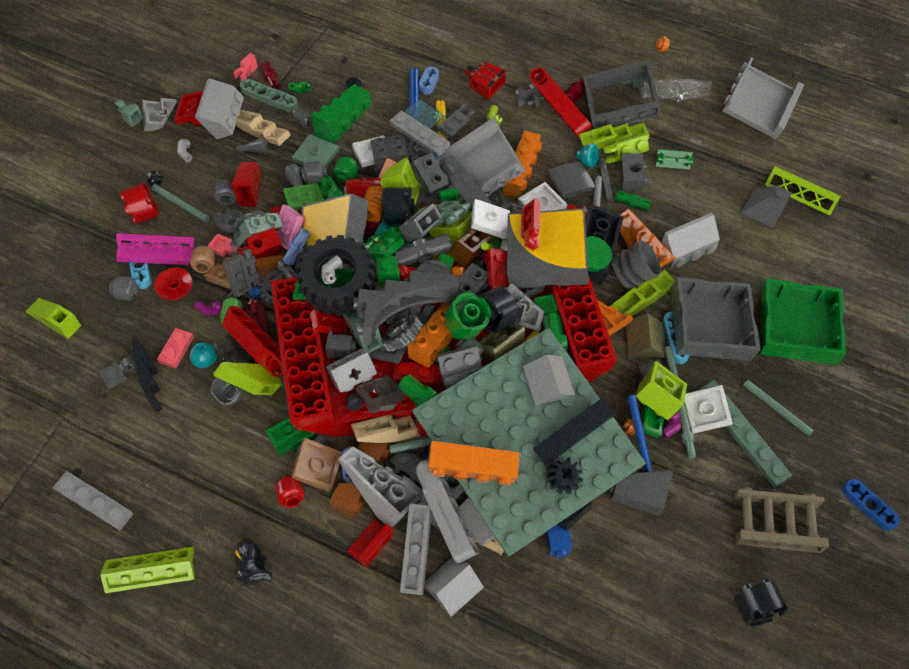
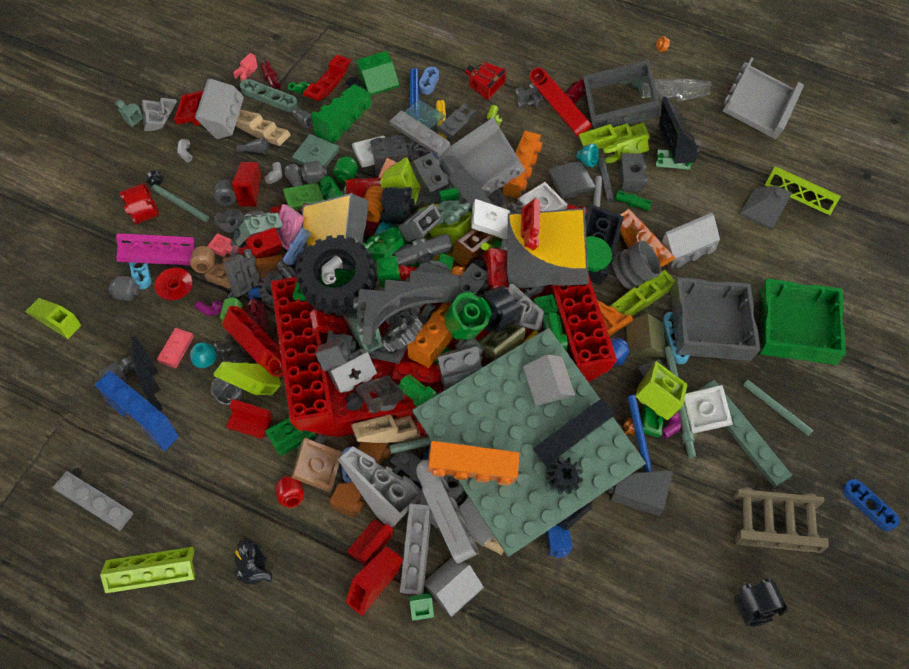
none -> blue arch [94,371,179,452]
none -> red panel [226,399,273,439]
none -> light grey arm [265,162,282,184]
none -> red slope [303,54,351,101]
none -> dark grey brick [315,338,350,371]
none -> red slope [345,546,403,616]
none -> green slope [356,51,399,96]
none -> plate [409,593,434,621]
none -> blue head [610,337,630,367]
none -> black slope [658,97,699,164]

